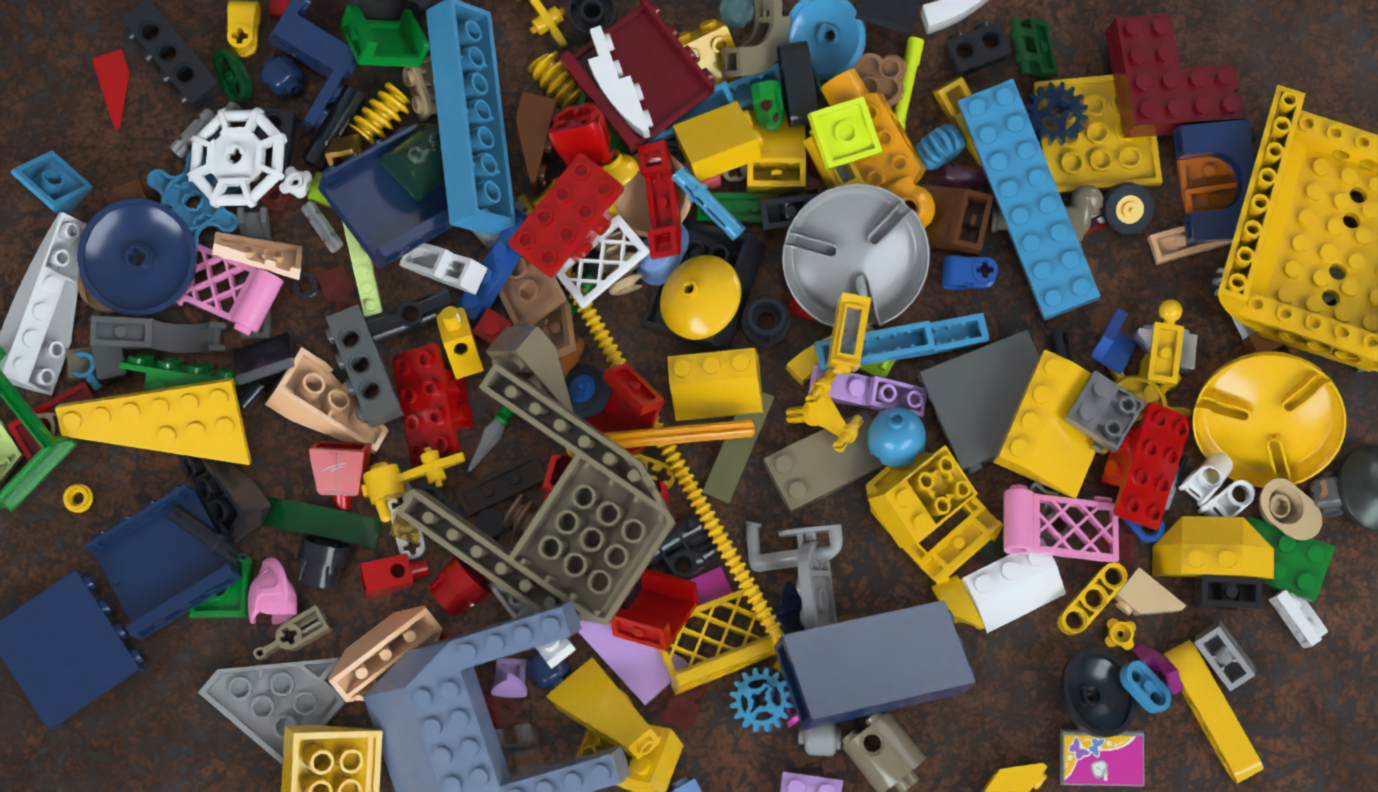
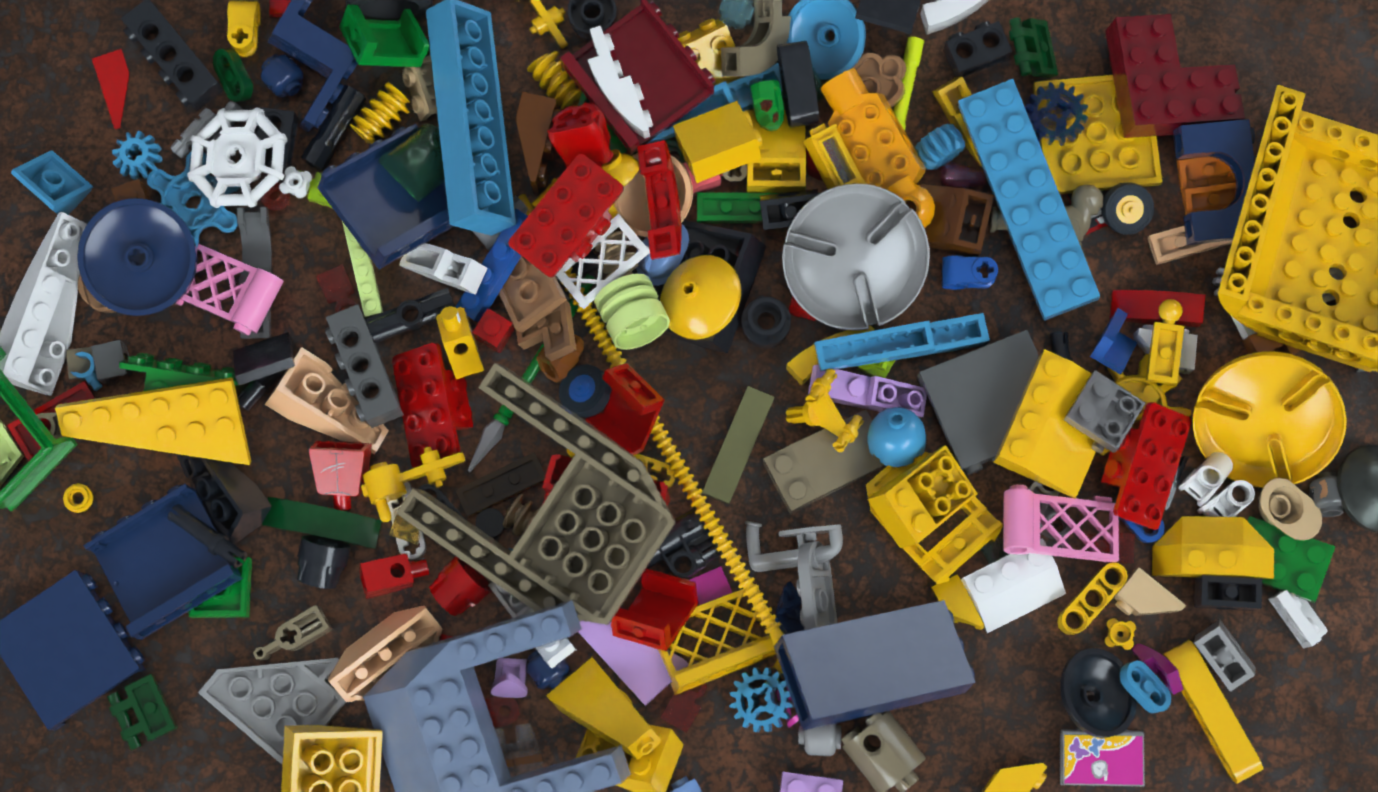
dark grey piece [90,316,226,354] -> none
light nougat wing [212,232,303,280] -> none
bright pink helmet [248,558,297,625] -> none
black bush [291,272,320,300] -> none
light grey axle [301,201,344,253] -> none
pearl gold panel [325,134,366,167] -> none
dark tan slope [486,325,573,411] -> none
light orange axle [604,420,755,448] -> none
yellow slope [667,348,763,421] -> none
dark azure pin [671,166,746,241] -> none
neon yellow plate [807,96,883,170] -> none
yellow window [826,292,872,375] -> none
none -> dark green plate [107,674,178,751]
none -> dark azure gear [112,131,162,180]
none -> yellowish green wheel [594,274,670,350]
none -> red slope [1109,290,1206,328]

